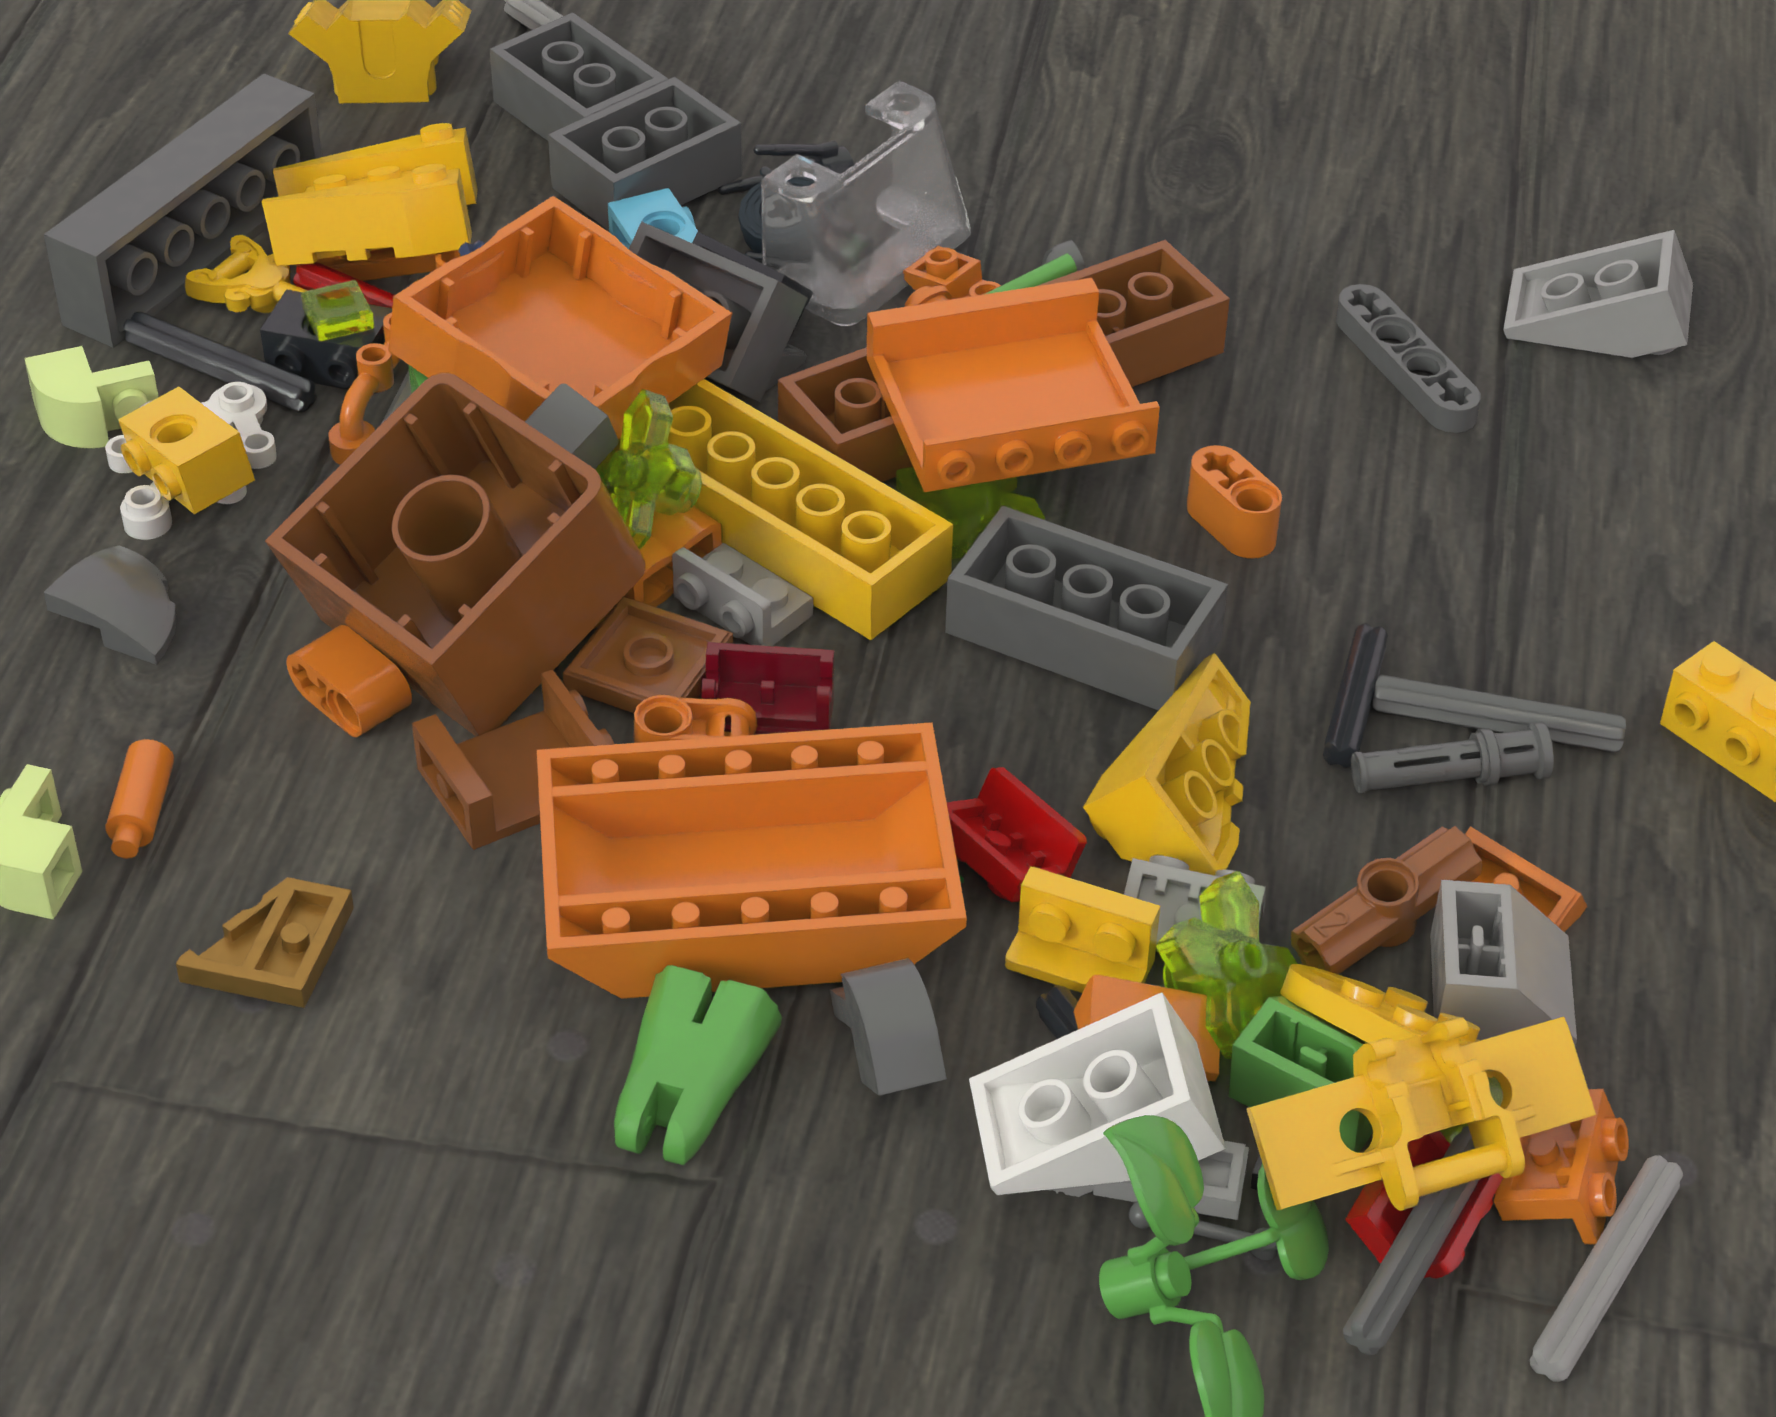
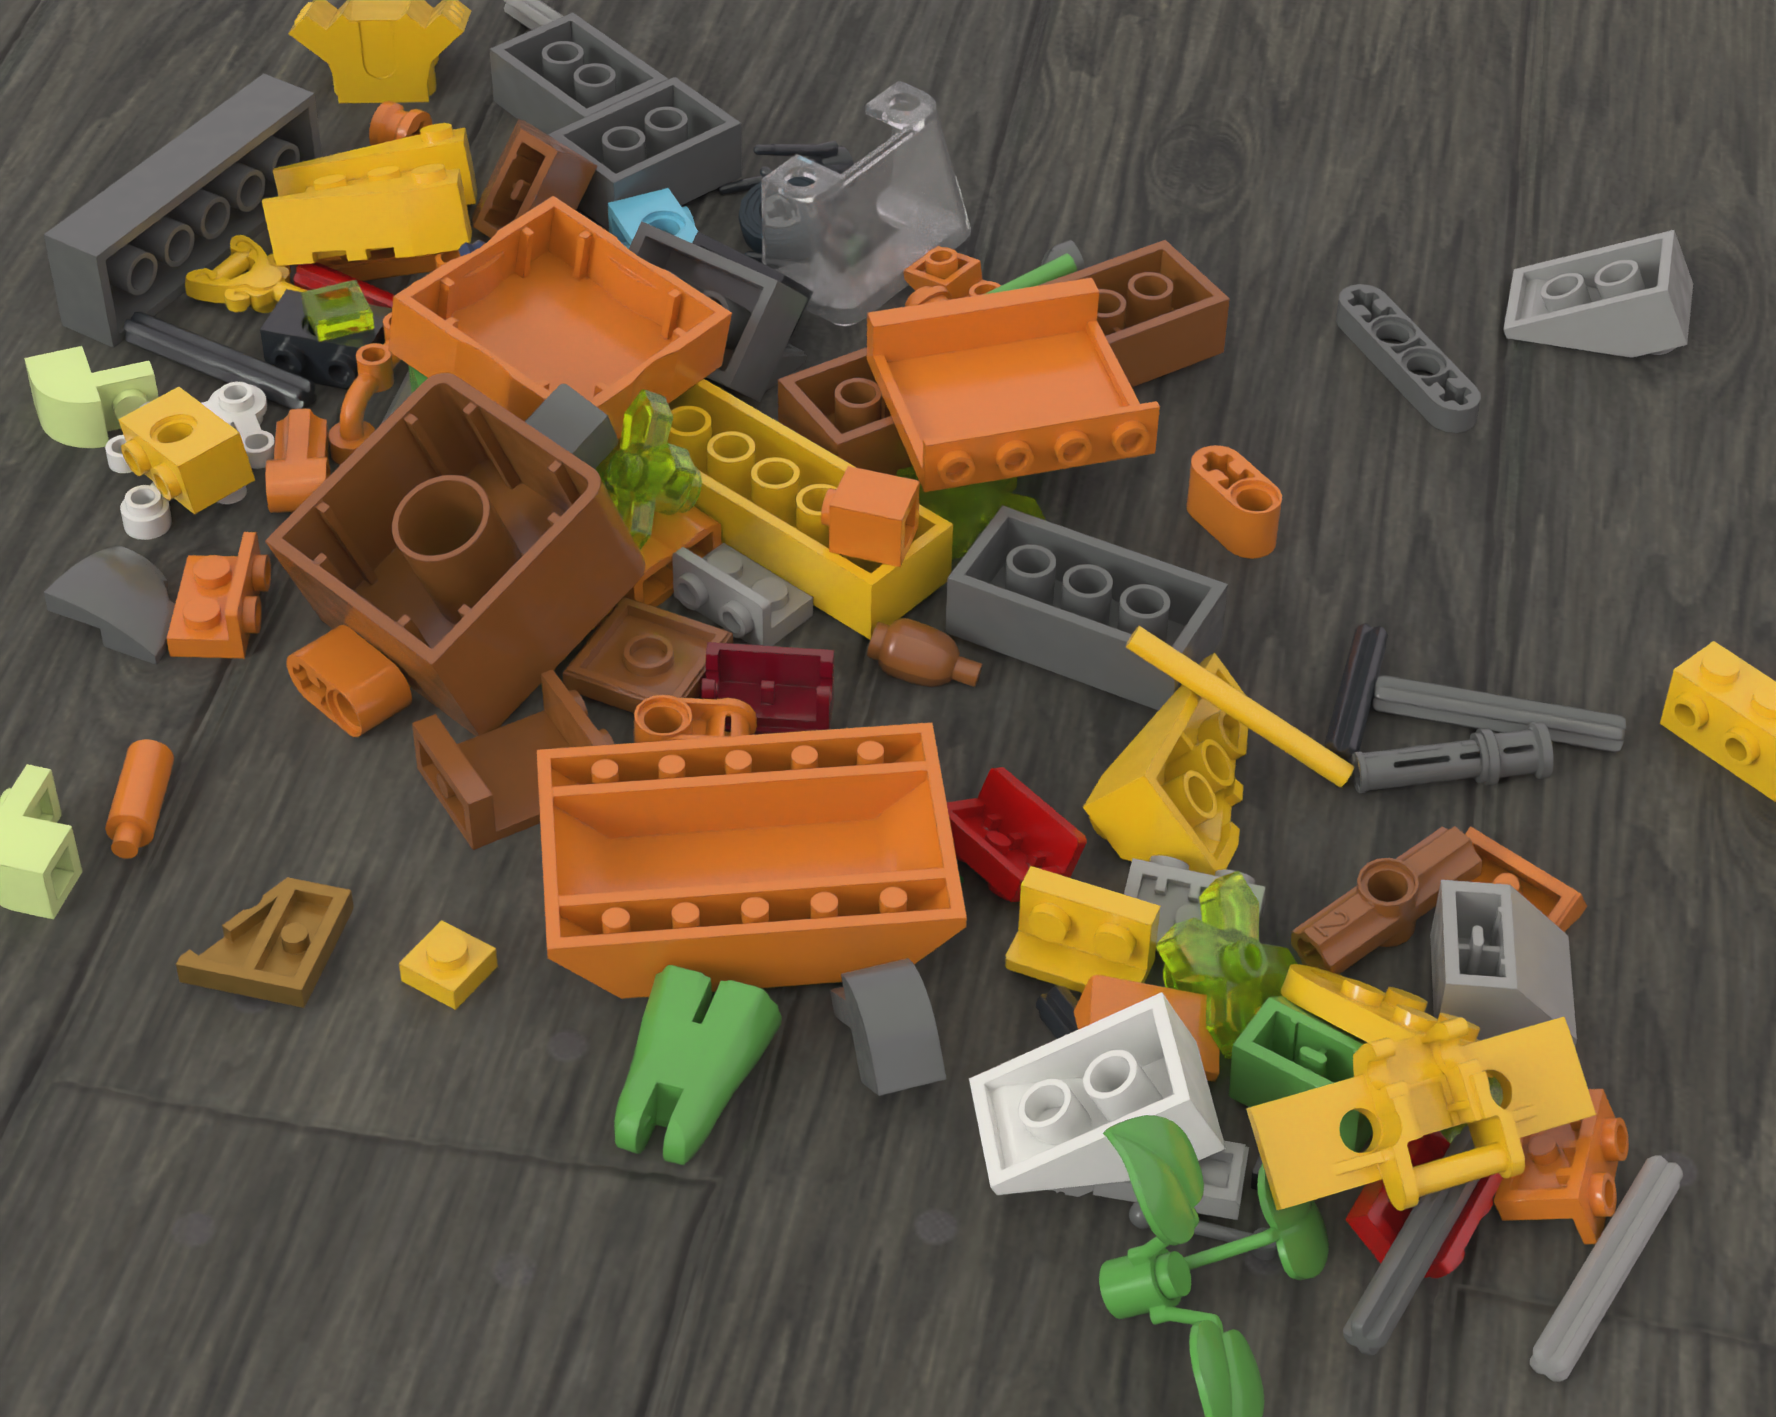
none -> orange bracket [167,532,271,659]
none -> orange piece [265,409,331,513]
none -> orange wheel [369,101,433,146]
none -> yellow plate [399,920,498,1010]
none -> dark orange slope [472,119,598,238]
none -> orange brick [821,466,920,567]
none -> dark orange plant [867,618,983,687]
none -> yellow bar [1125,626,1354,788]

